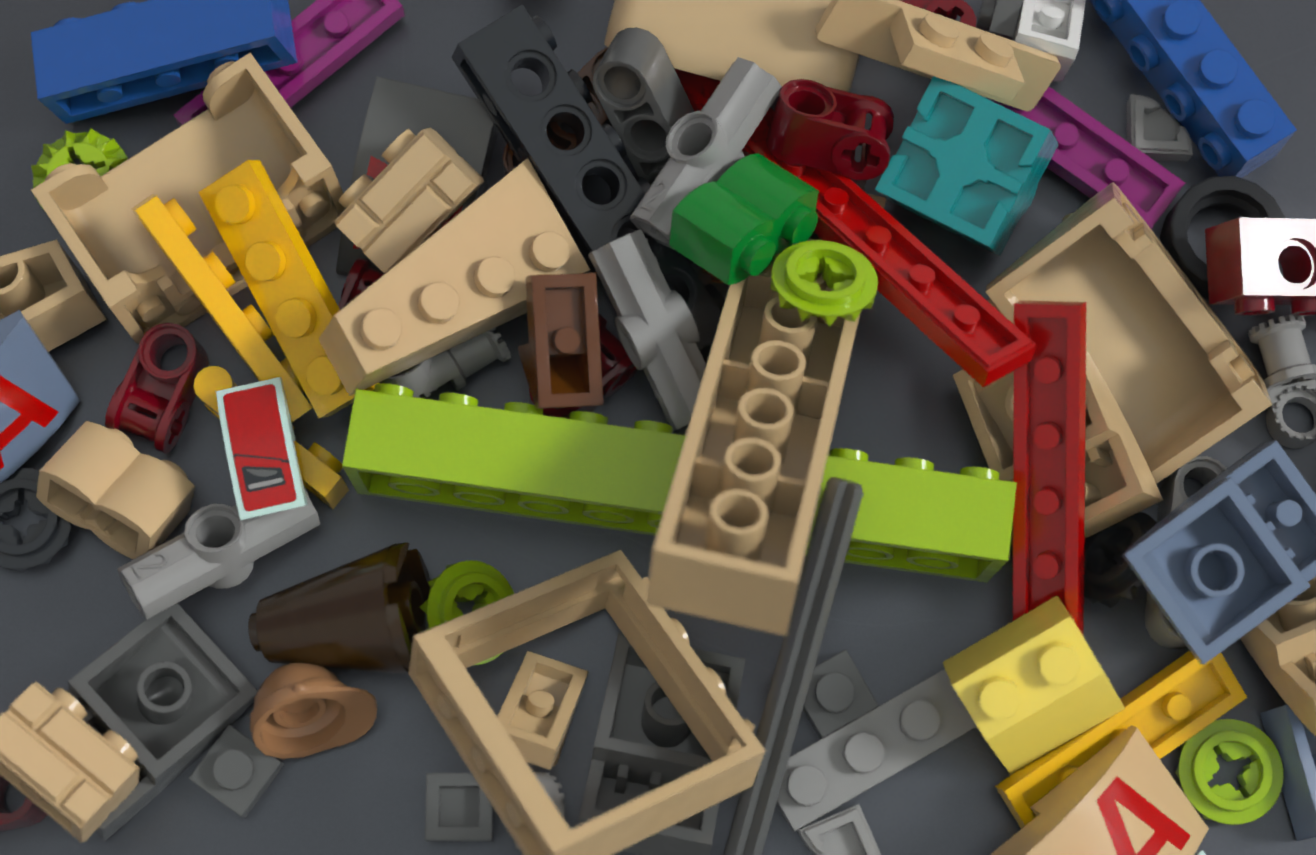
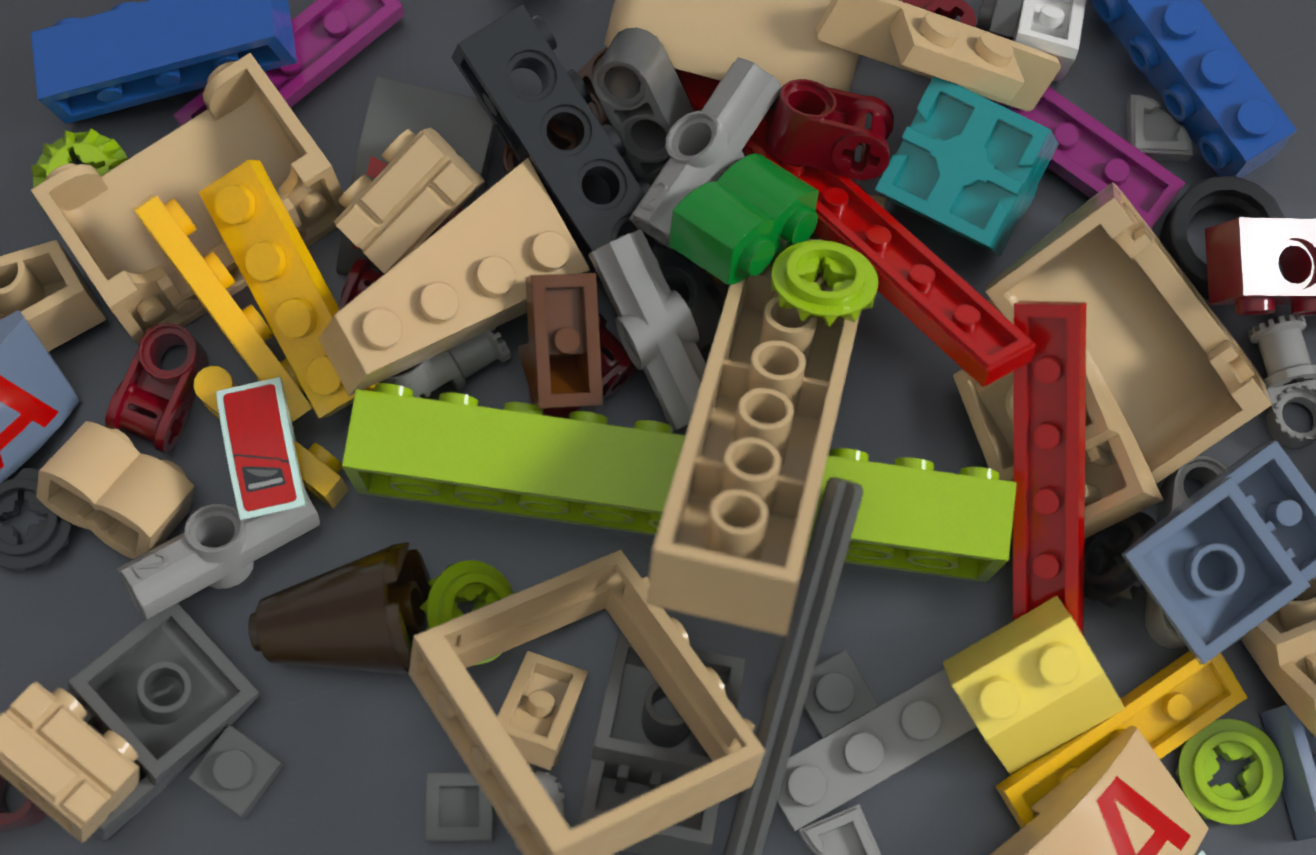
medium nougat hat [250,663,377,759] -> none

